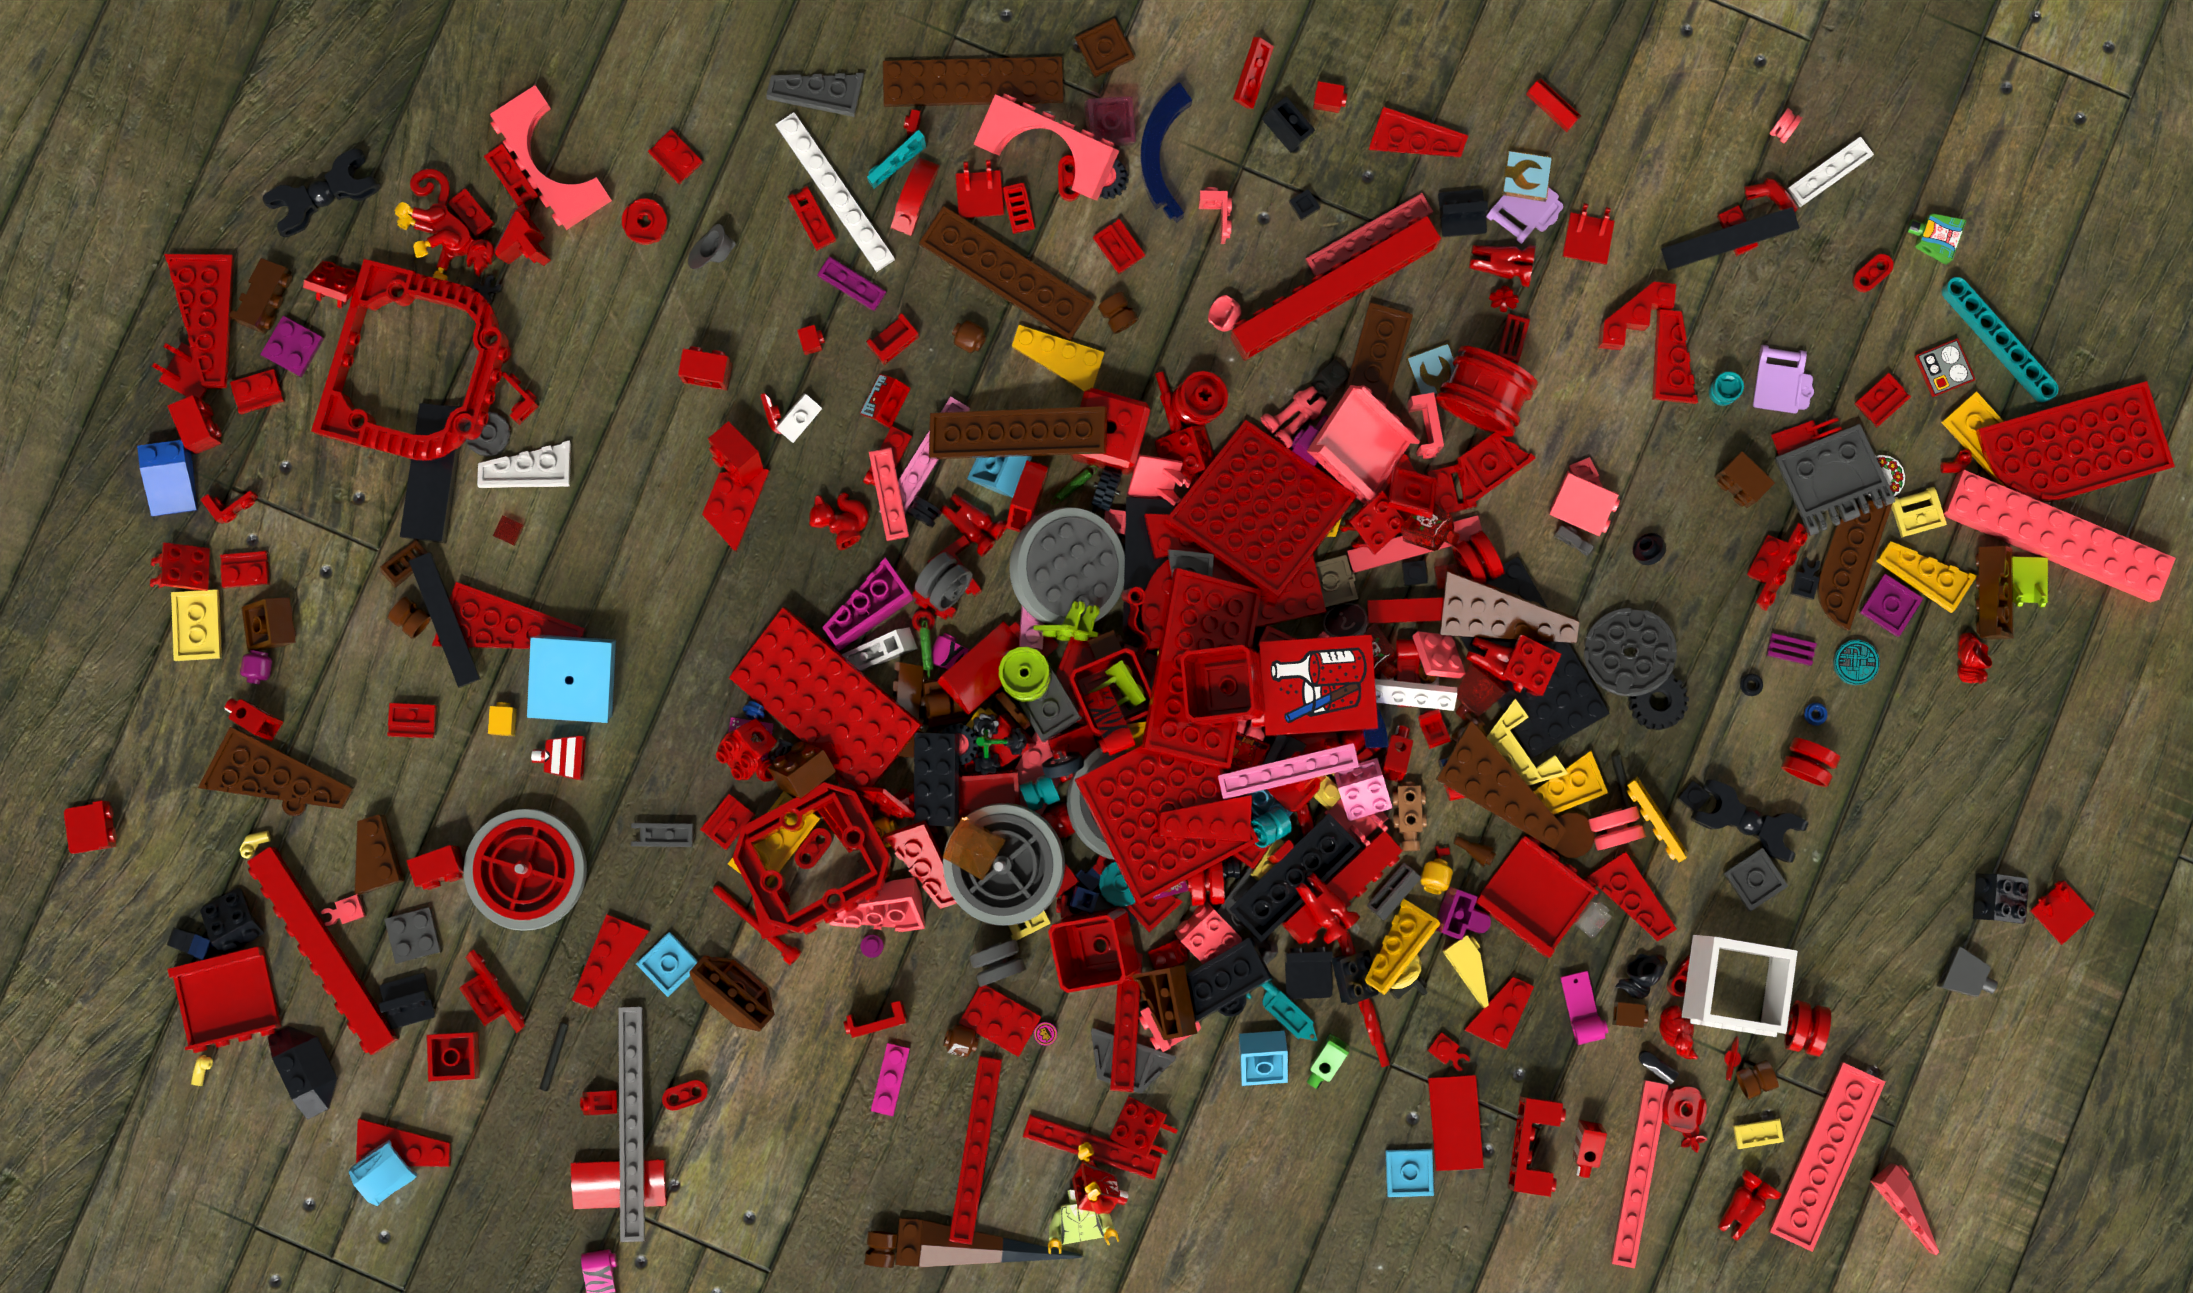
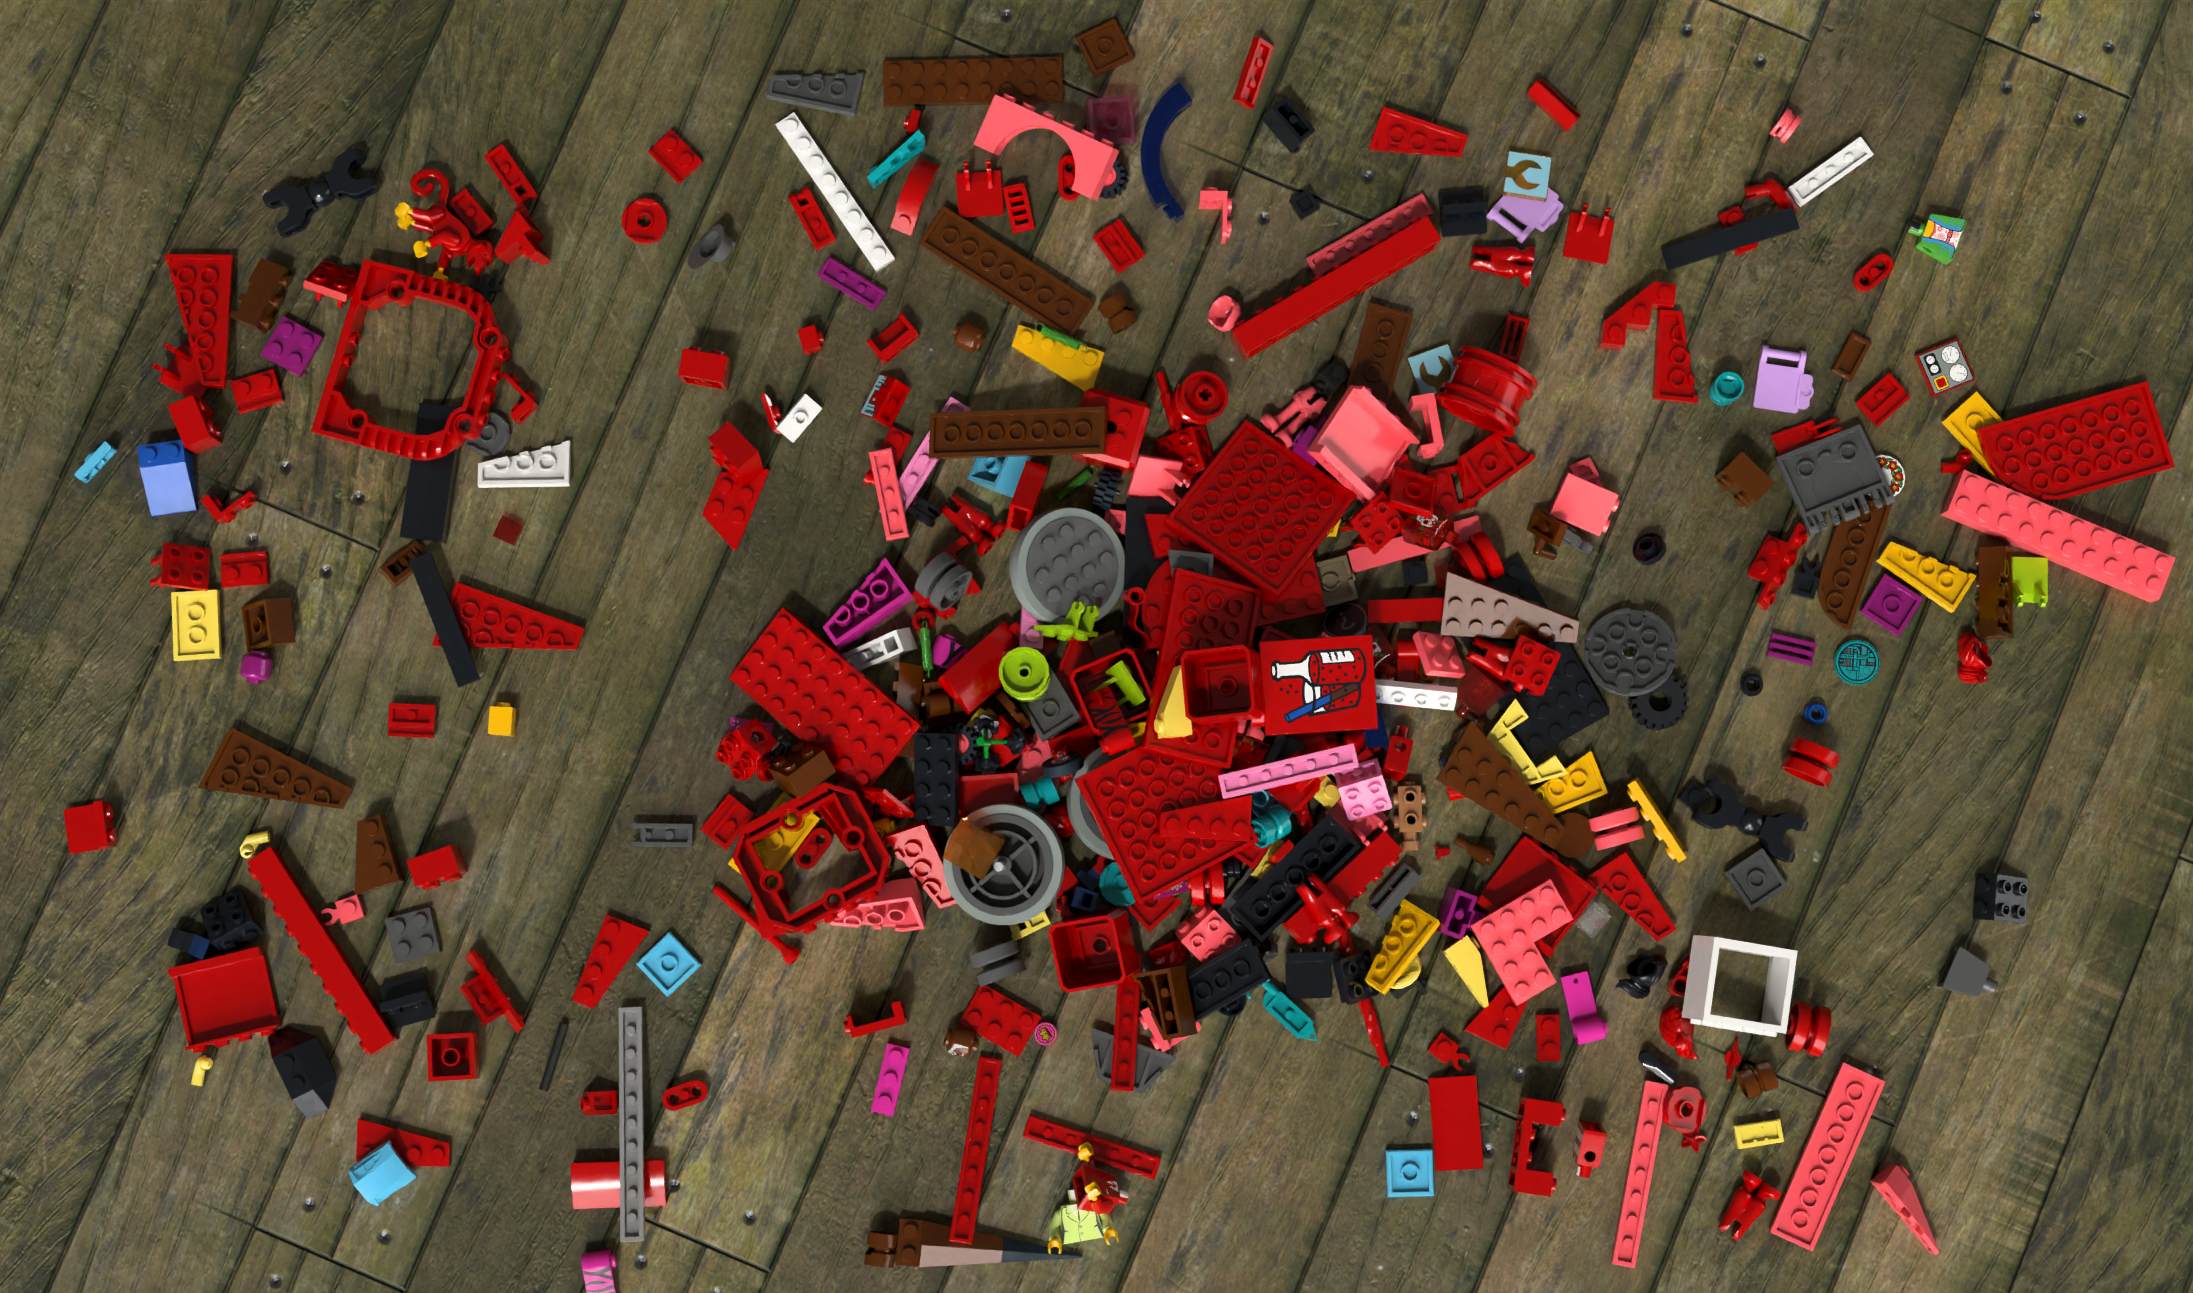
red torso [225,698,283,741] -> none
reddish brown tile [282,801,307,816] -> none
reddish brown wheel [387,596,431,639] -> none
red wheel [464,809,587,931] -> none
coral arch [490,85,612,230] -> none
medium azure container [527,635,616,723] -> none
torso [532,736,586,781] -> none
reddish brown wedge [689,955,775,1032] -> none
blue plate [743,701,765,720] -> none
red animal [809,492,869,550] -> none
magenta plate [860,935,884,958] -> none
red plate [1109,1096,1178,1157] -> none
medium azure slope [1239,1031,1288,1086] -> none
torso [1306,1033,1349,1089] -> none
red brick [1313,81,1347,113] -> none
red bracket [1418,709,1451,749] -> none
yellow head [1420,859,1453,894] -> none
red plant [1489,286,1519,312] -> none
pearl dark grey bar [1611,755,1636,823] -> none
reddish brown brick [1612,1002,1649,1028] -> none
light yellow plate [1891,487,1947,538] -> none
teal beam [1942,277,2059,403] -> none
red plate [2029,880,2095,945] -> none
none -> medium azure plate [74,441,117,483]
none -> bright green piece [1035,323,1087,352]
none -> light yellow slope [1154,665,1192,738]
none -> coral plate [1470,879,1573,1006]
none -> reddish brown plate [1526,509,1568,560]
none -> red plate [1535,1015,1561,1061]
none -> reddish brown tile [1830,331,1872,382]

